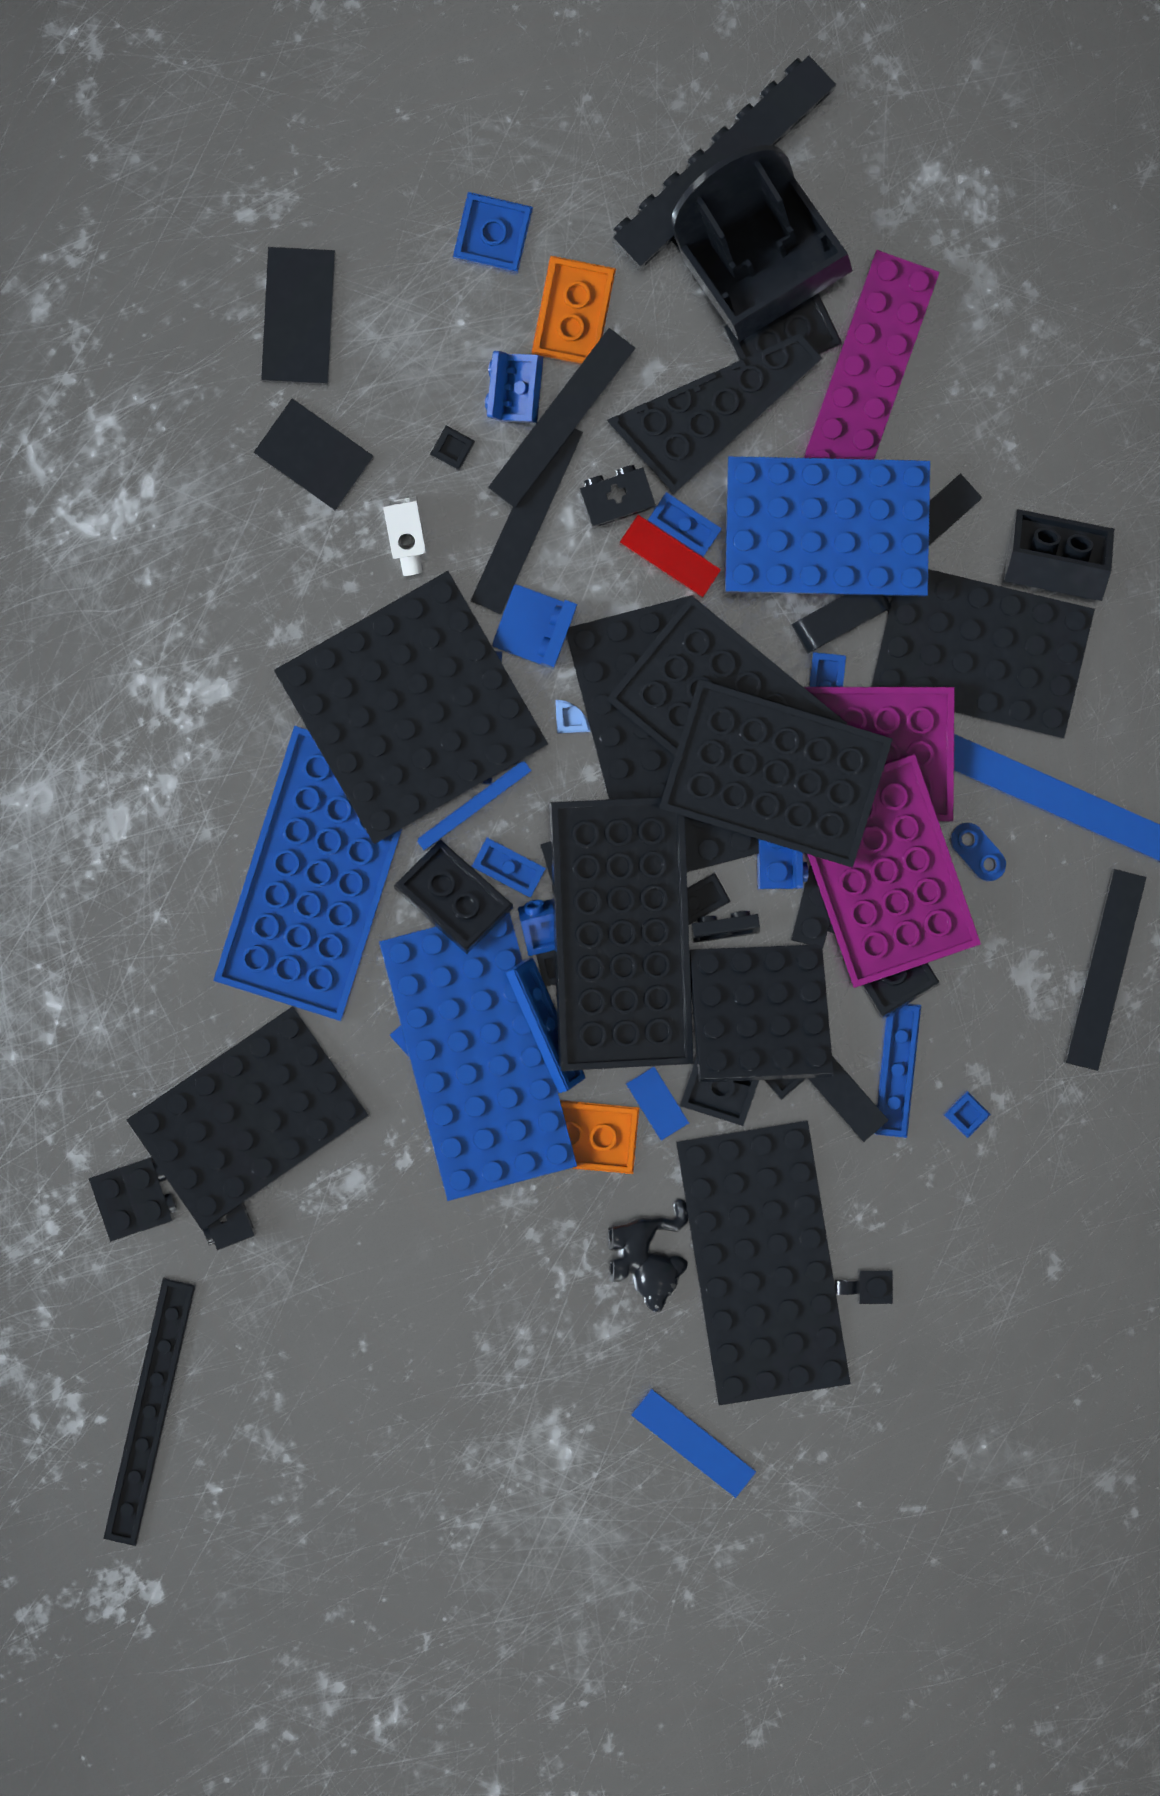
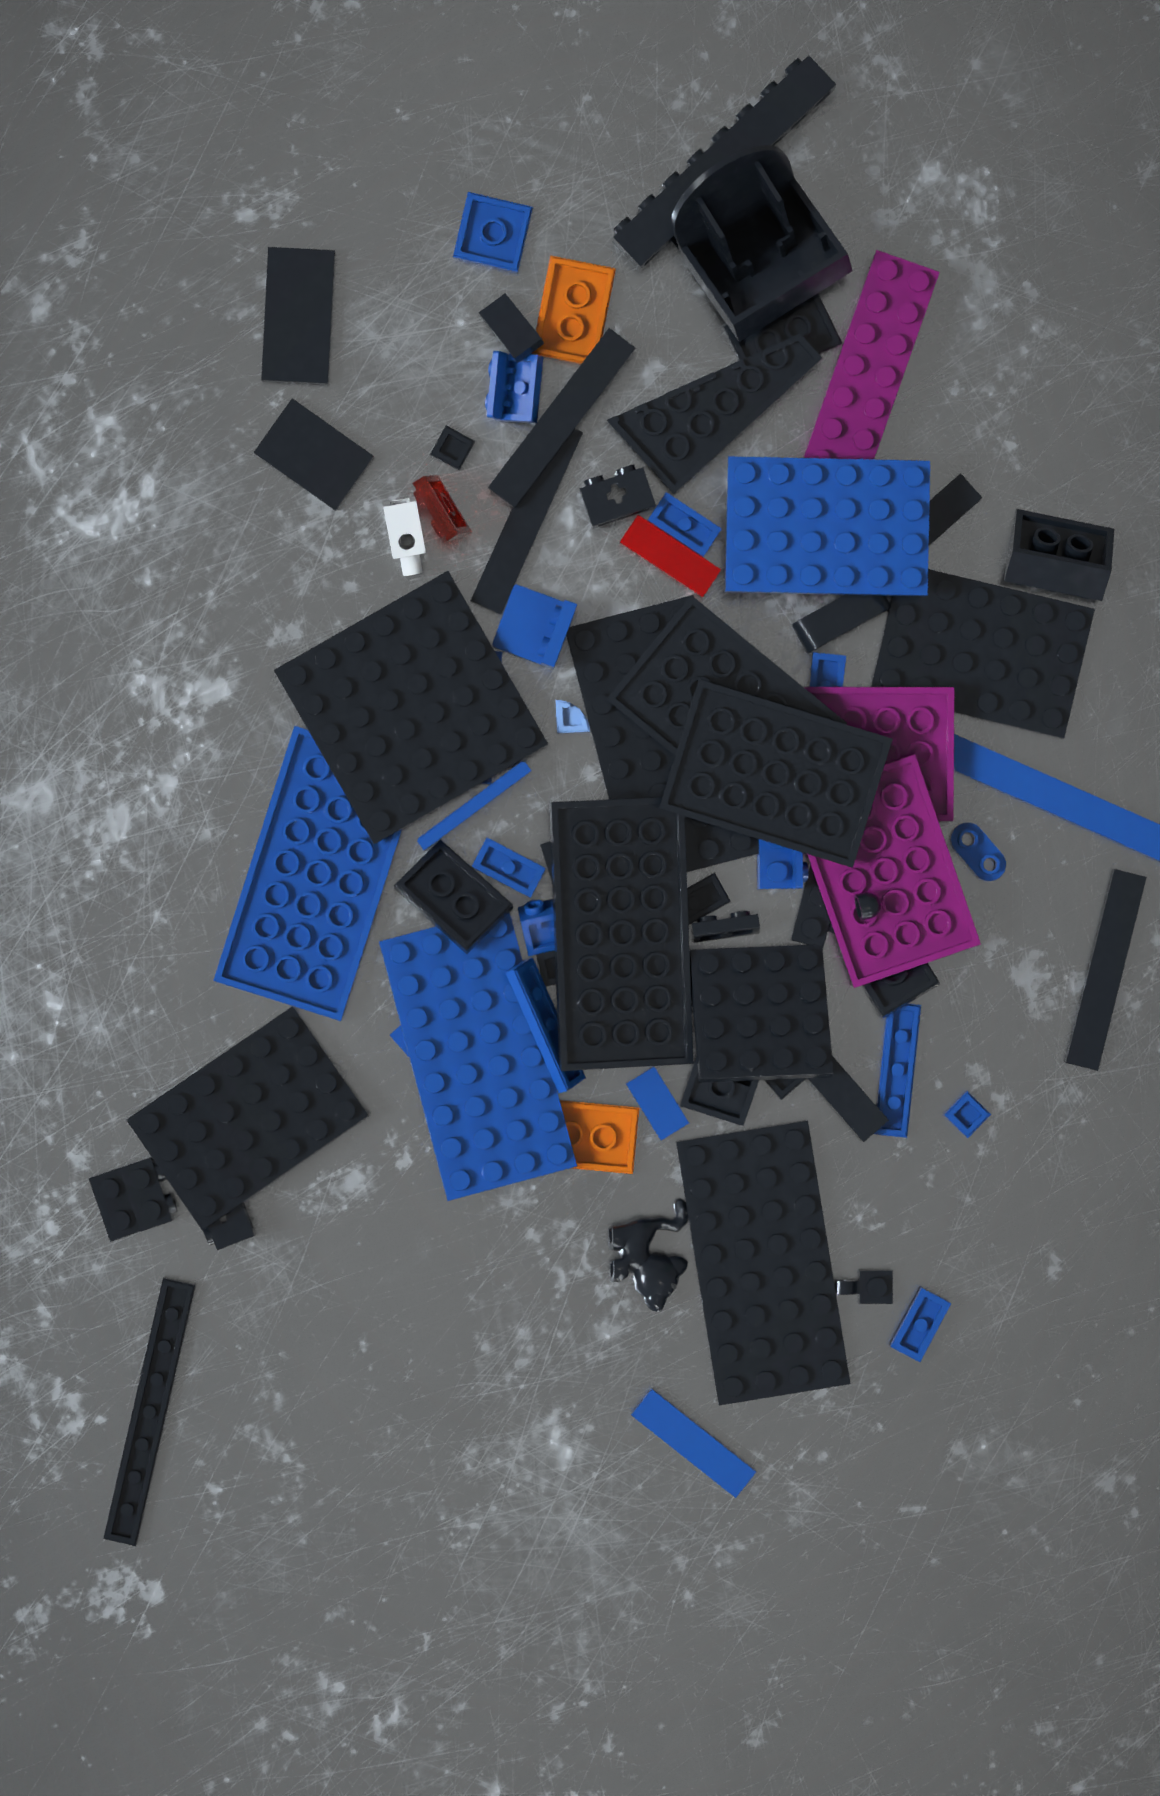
none -> clear red plate [412,475,472,541]
none -> black tile [479,293,544,364]
none -> black hinge [854,892,881,921]
none -> blue plate [890,1287,951,1362]

